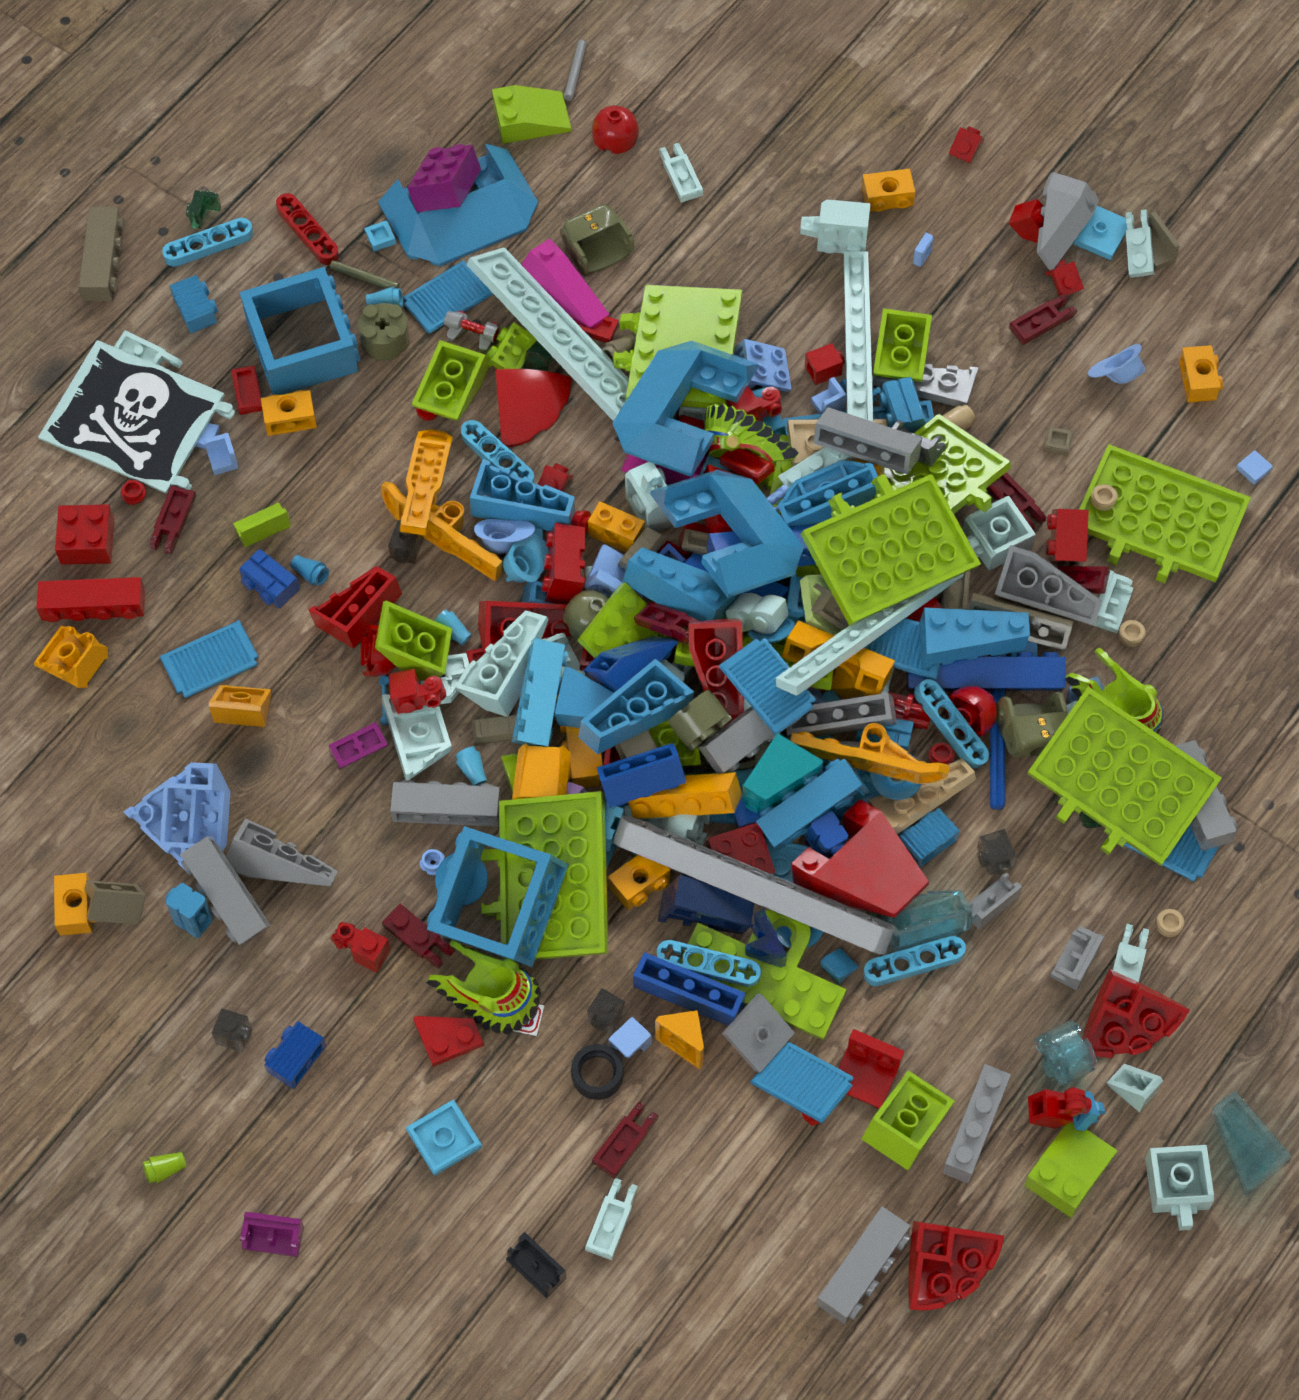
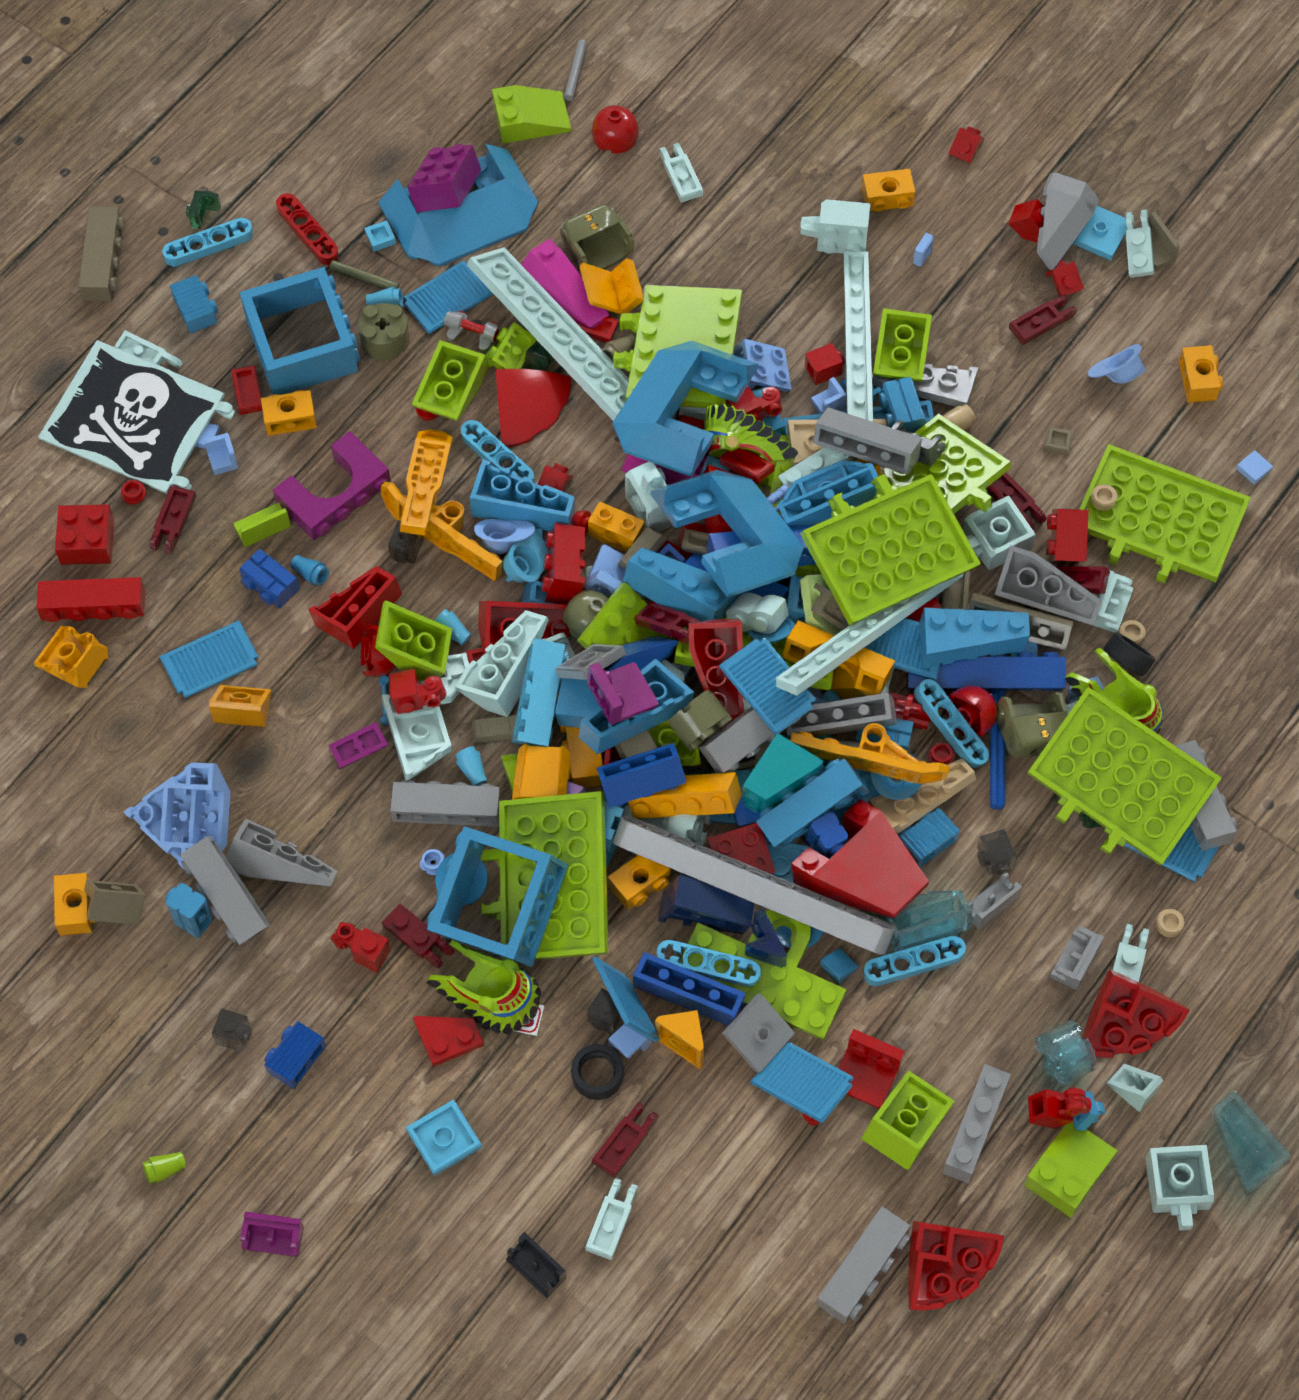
none -> magenta arch [272,431,391,541]
none -> light grey plate [555,644,626,680]
none -> light orange bracket [579,258,644,314]
none -> magenta bracket [587,662,658,725]
none -> dark azure window [593,957,660,1042]
none -> black tyre [1103,632,1156,676]

